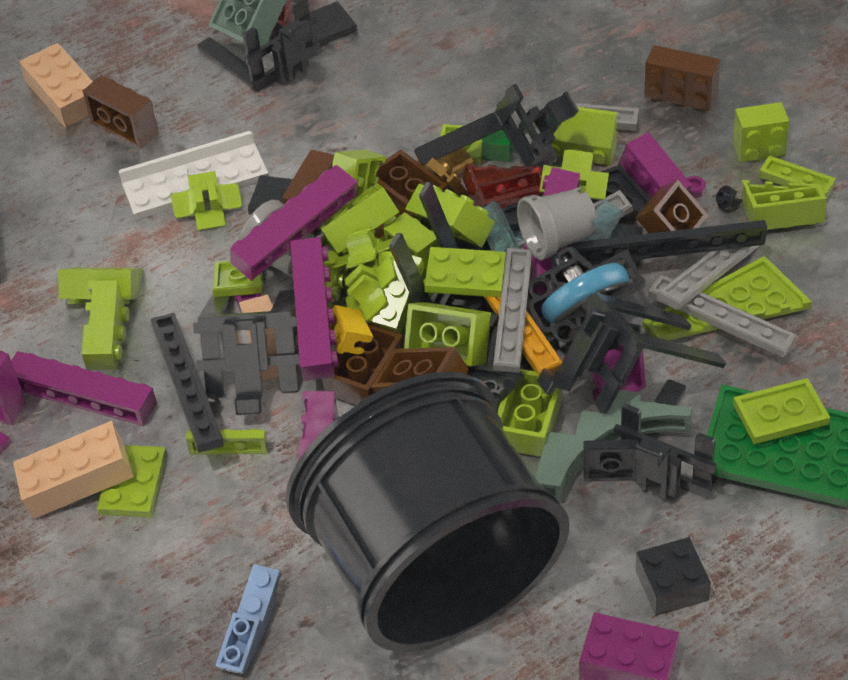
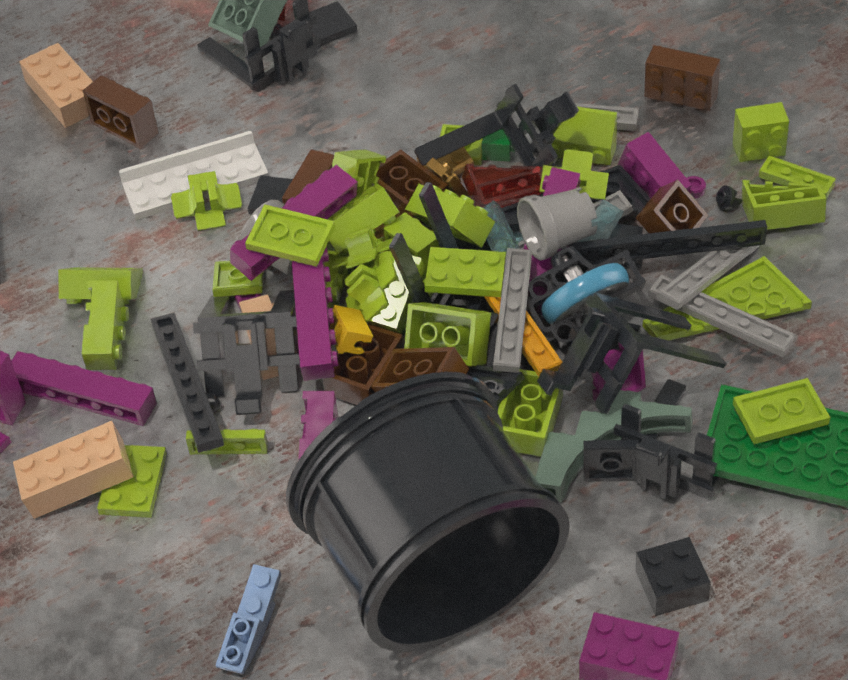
none -> lime plate [245,204,335,267]

